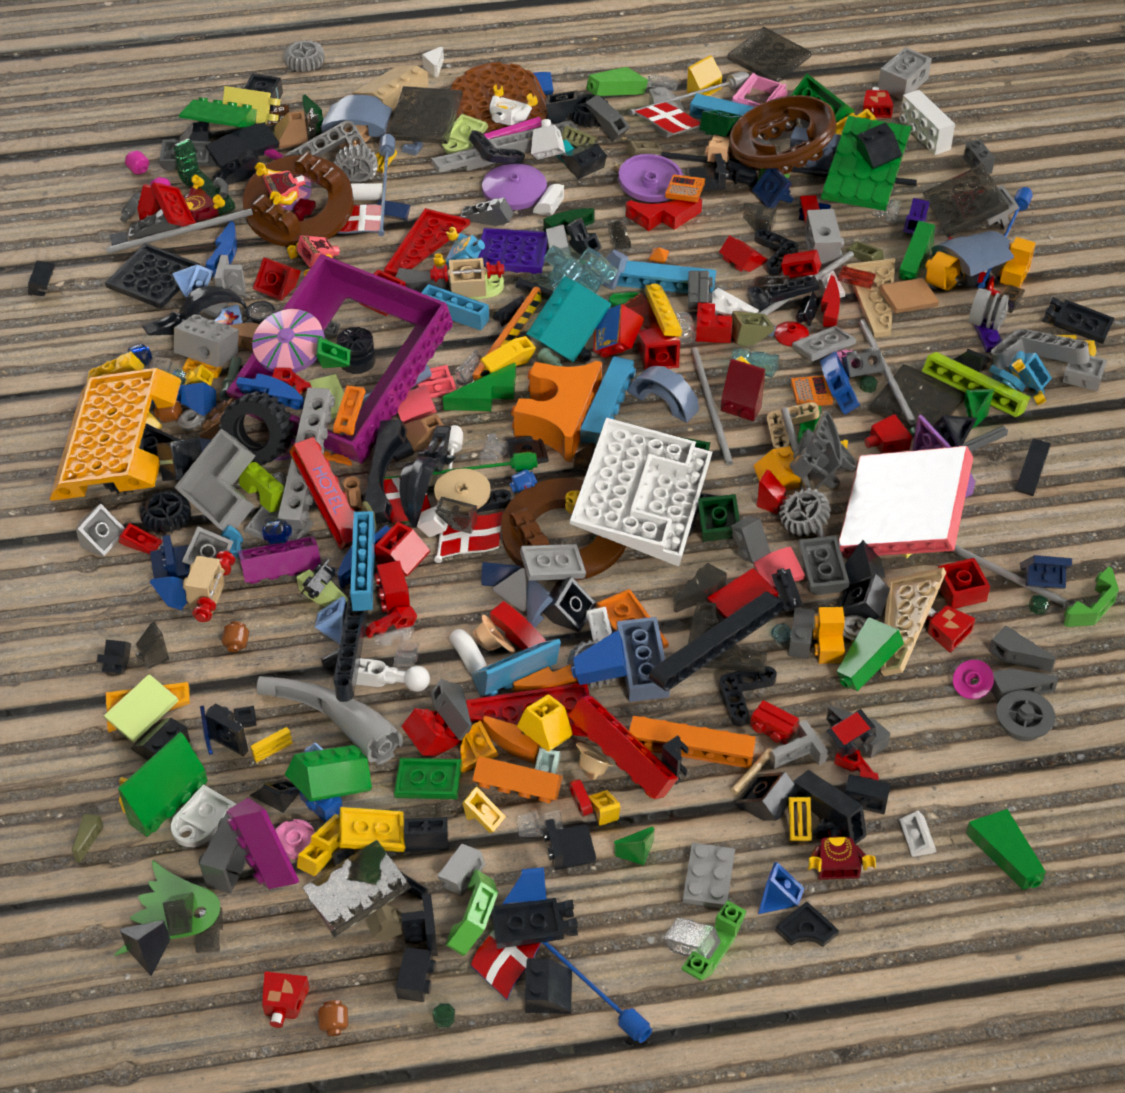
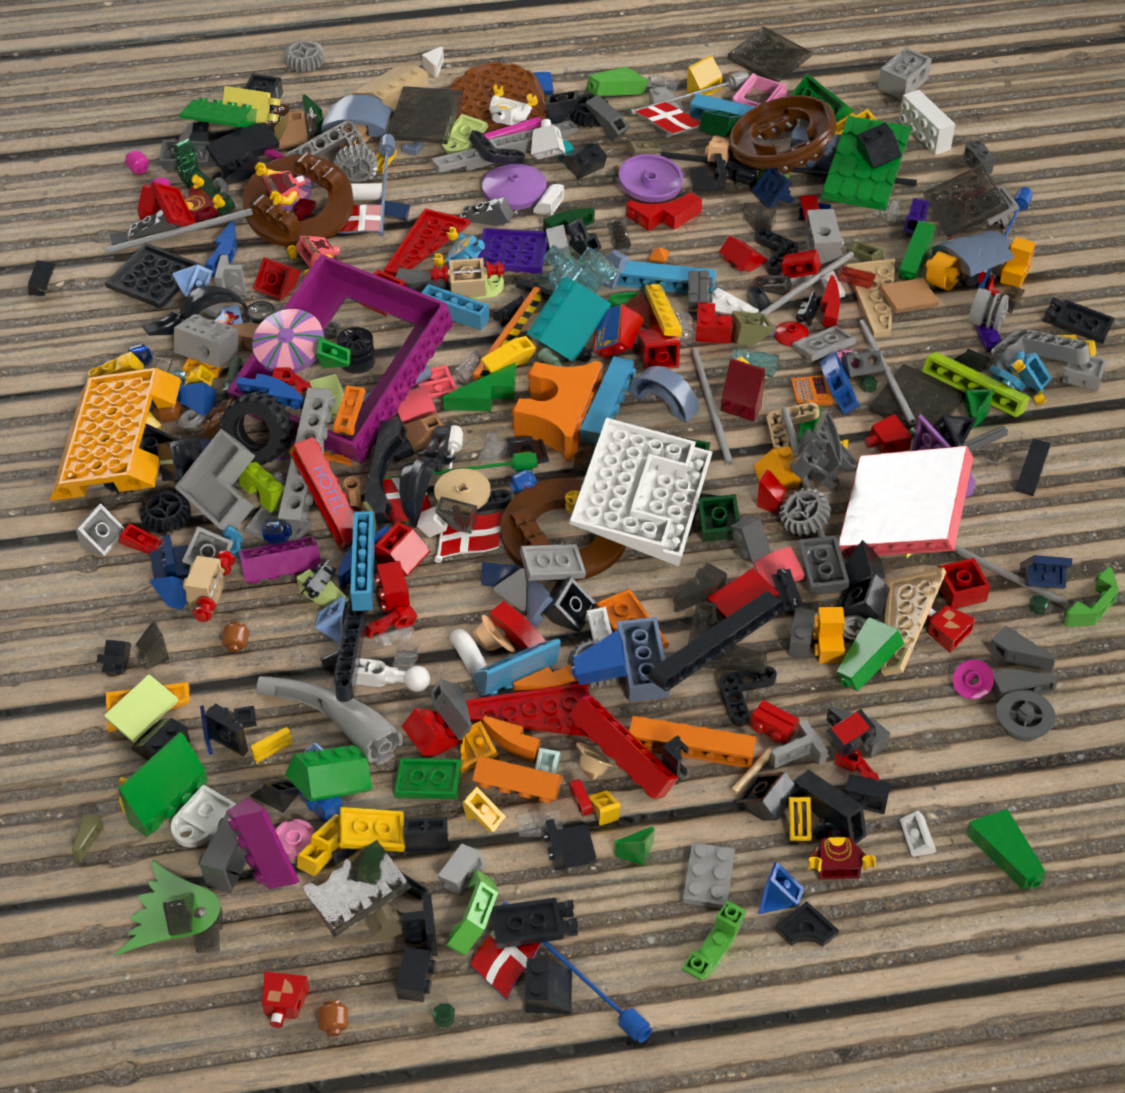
dark grey helmet [120,193,140,223] -> none
black slope [120,920,171,976] -> none
blue slope [503,867,547,904] -> none
yellow slope [517,694,572,752] -> none
olive slope [561,126,597,148] -> none
clear brick [664,918,721,959] -> none
orange tile [665,174,705,202] -> none
black tile [765,276,820,304] -> none
clear light blue tile [771,623,792,643] -> none
red torso [862,87,893,118] -> none

